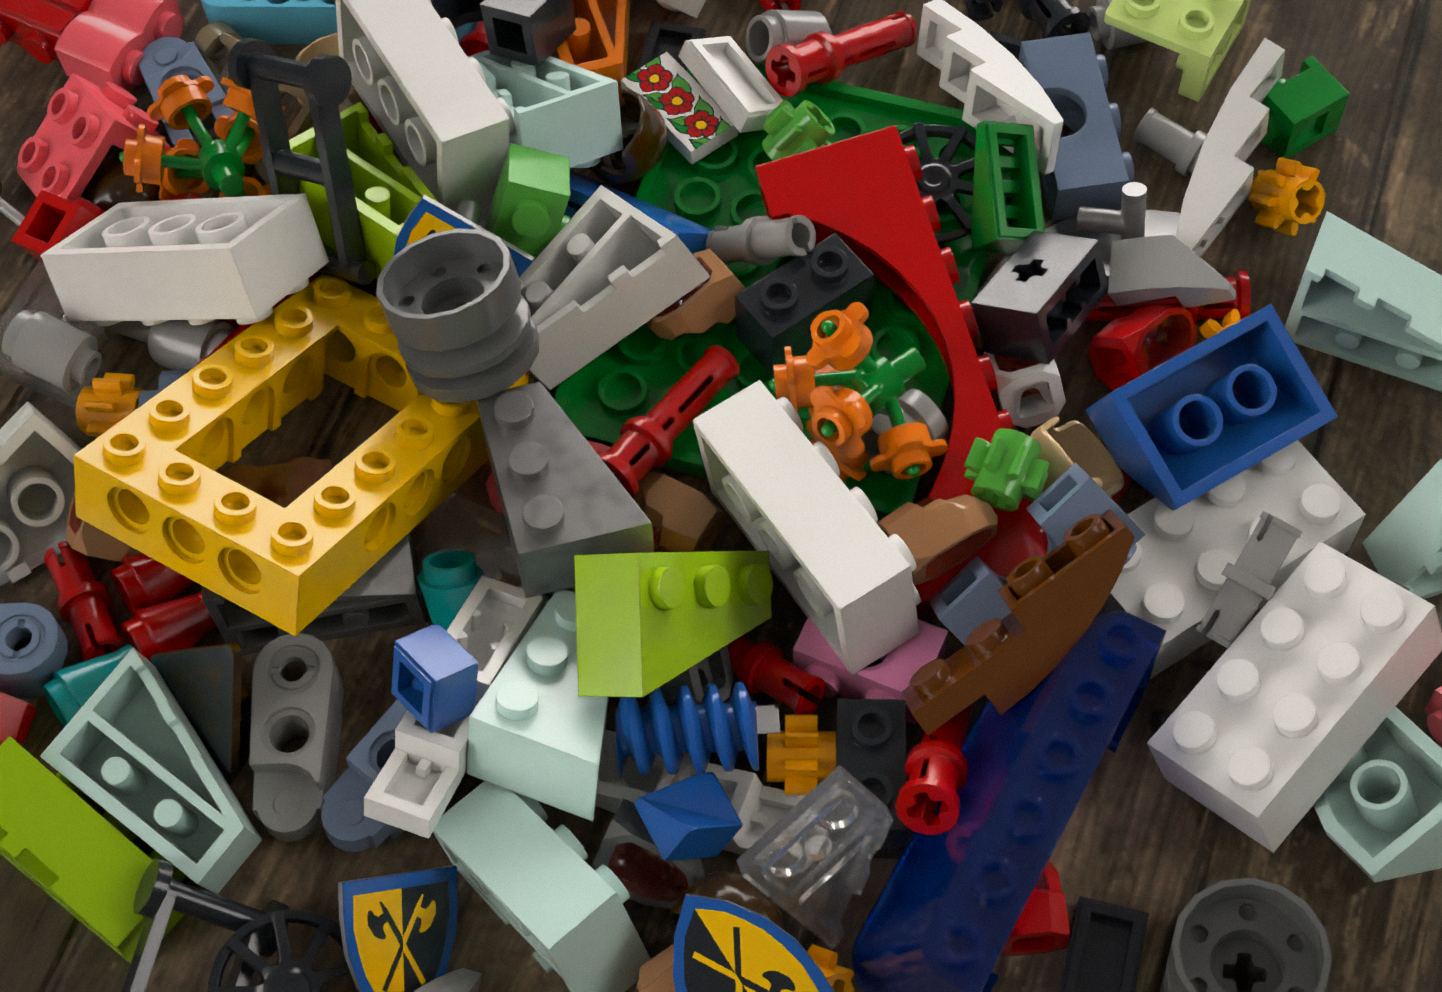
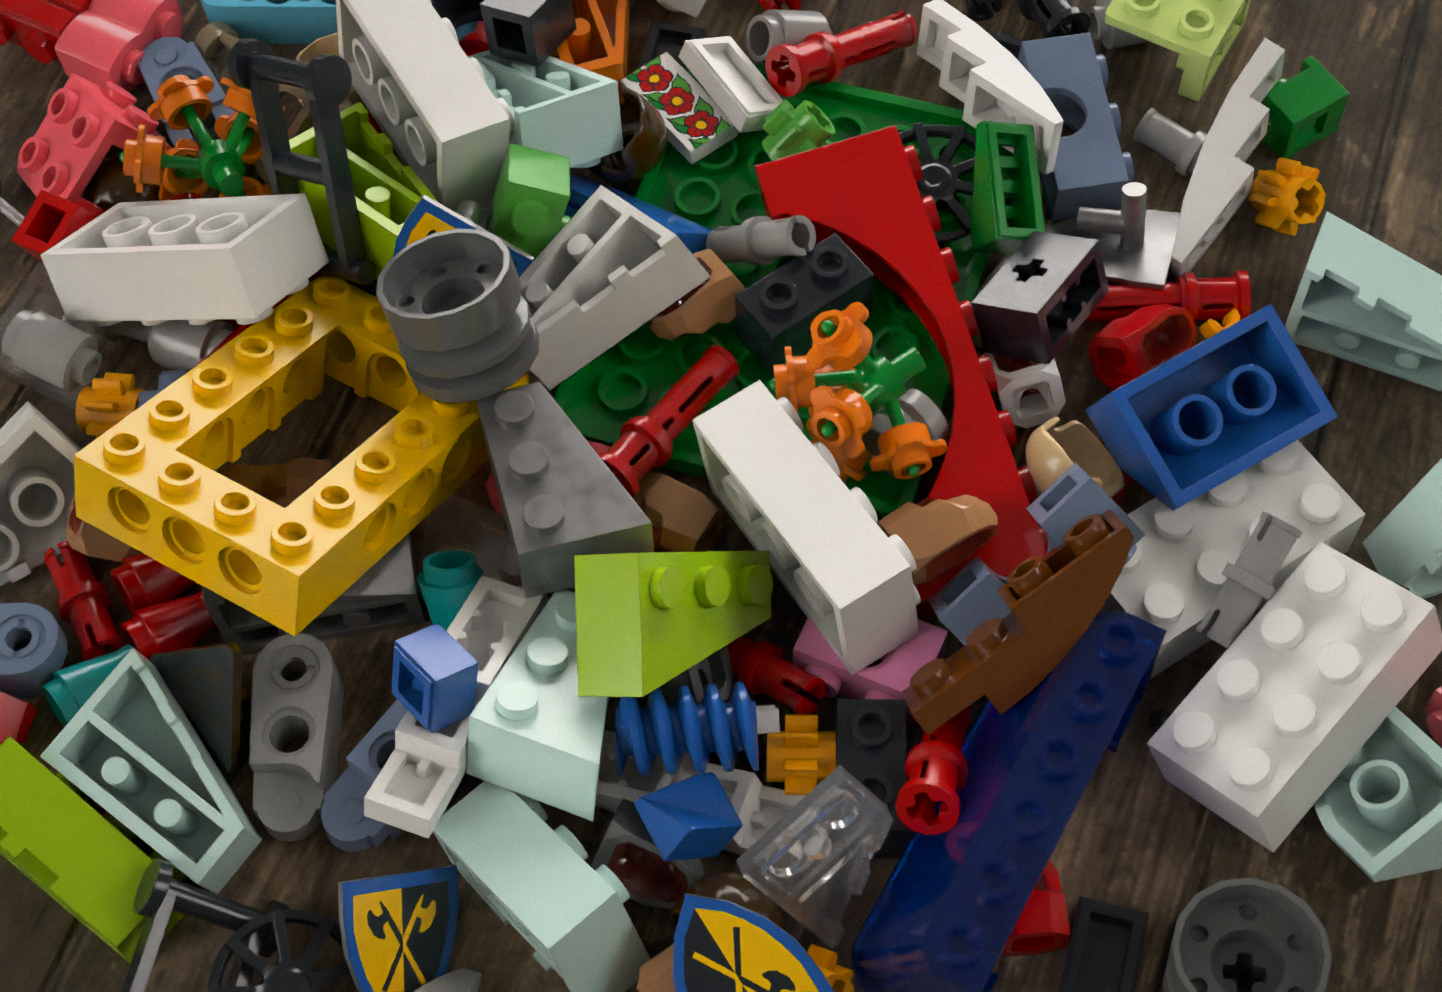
bright green gear [964,428,1049,511] -> none
light grey slope [1108,235,1236,308] -> none

